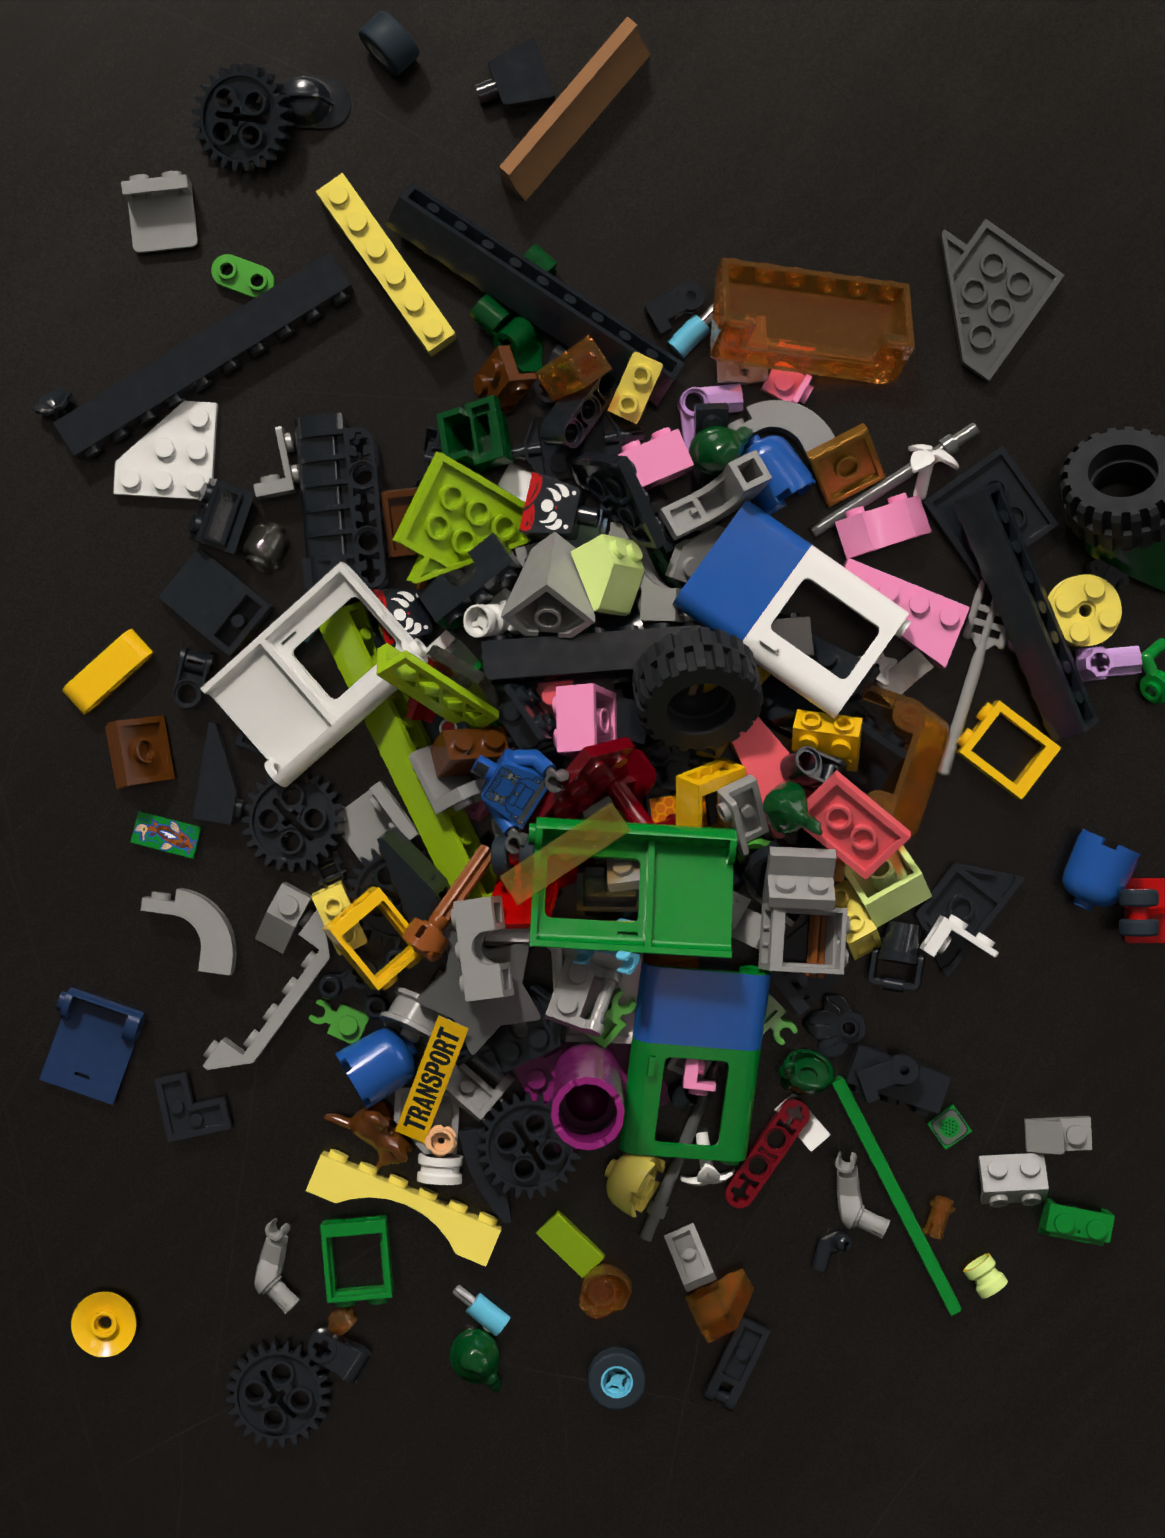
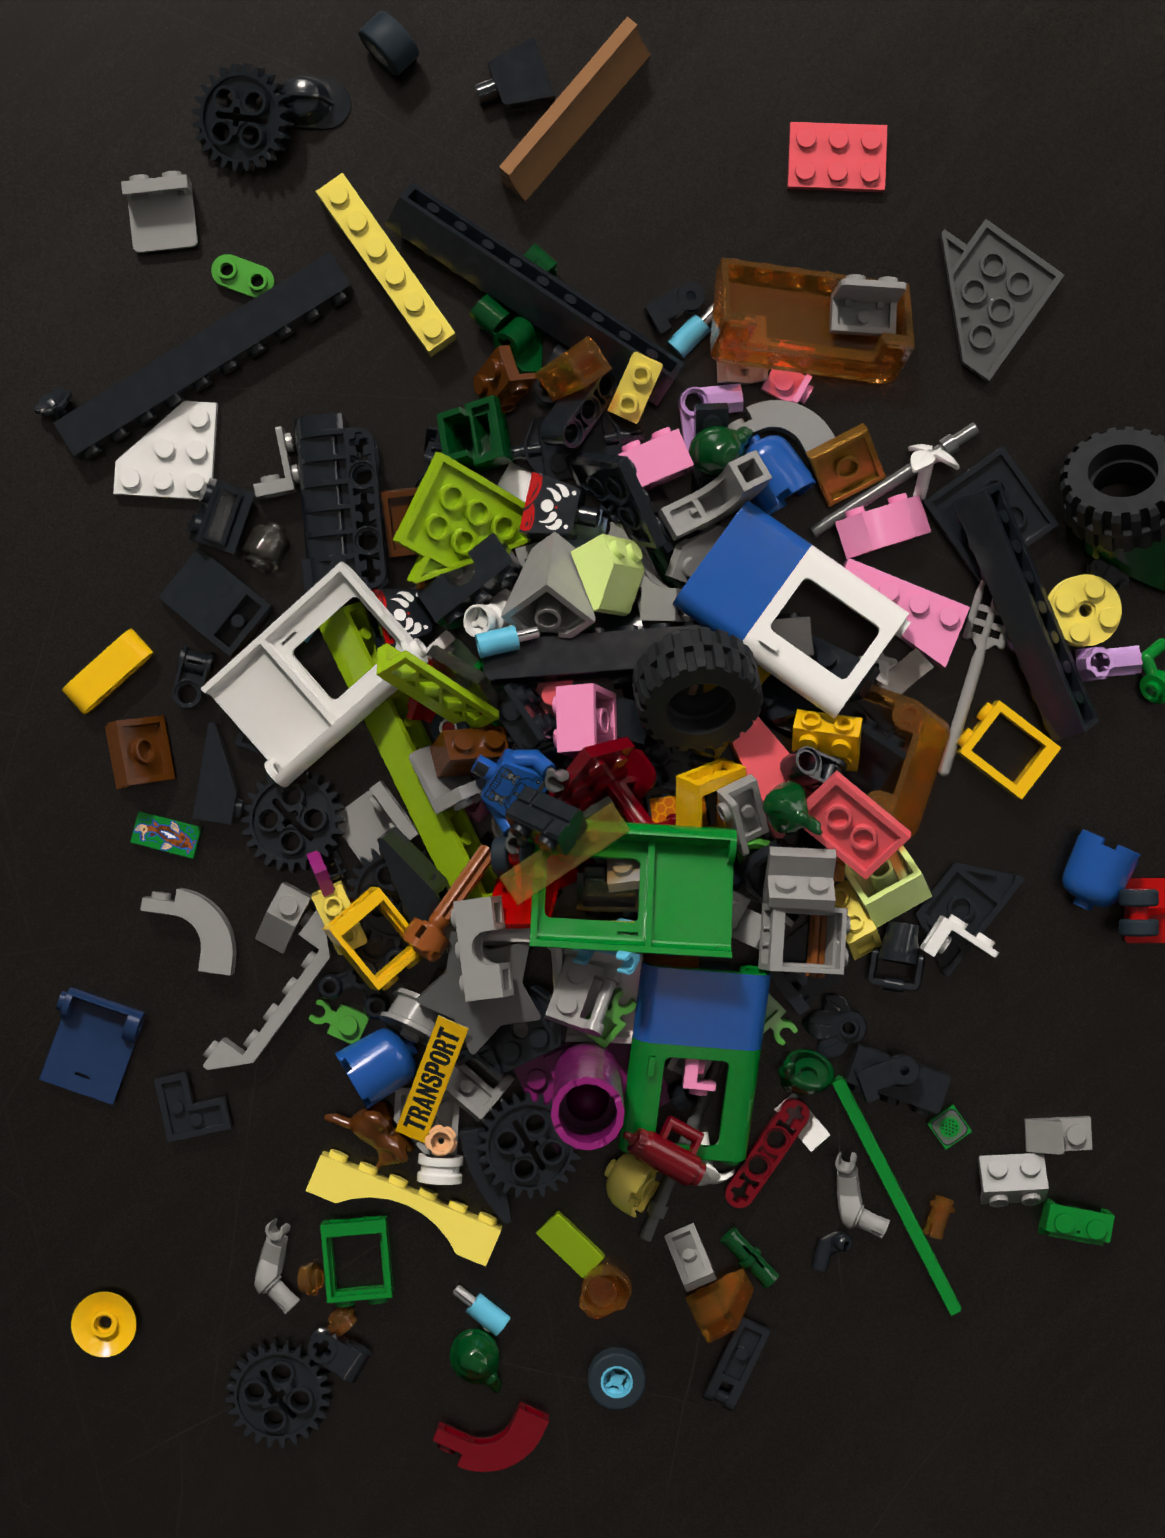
yellowish green wheel [963,1253,1008,1299] -> none
none -> clear orange plate [298,1263,324,1296]
none -> magenta tile [306,850,335,897]
none -> dark red arch [433,1401,549,1472]
none -> medium azure piece [475,625,540,658]
none -> black brick [505,786,588,855]
none -> dark red piece [623,1115,706,1187]
none -> dark green pin [720,1227,779,1289]
none -> coral plate [787,122,887,193]
none -> light grey bracket [829,274,906,338]

